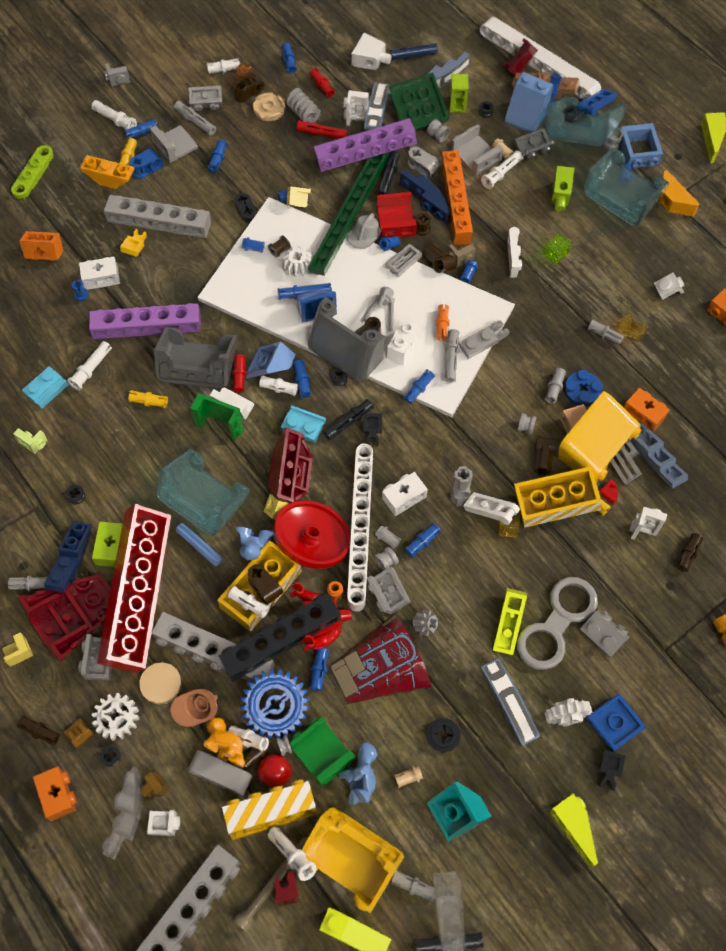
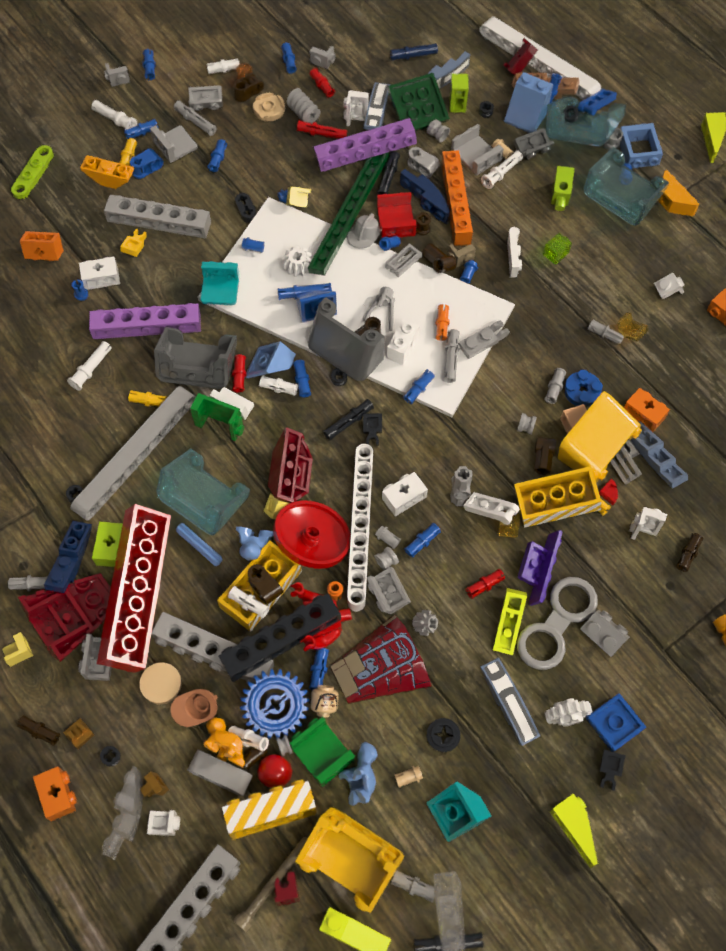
yellowish green bracket [13,428,47,454] -> none
medium azure plate [22,366,69,409] -> none
white gear [92,693,139,741] -> none
dark brown bush [268,235,291,258] -> none
white pin [268,827,317,881] -> none
medium azure plate [280,405,326,443] -> none
white torso [352,33,392,70] -> none
none -> light grey beam [71,386,196,521]
none -> blue pin [143,49,156,80]
none -> teal bracket [201,261,240,305]
none -> light grey bracket [310,46,336,69]
none -> tan head [310,685,339,717]
none -> red pin [465,569,505,599]
none -> dark purple bracket [517,530,563,606]

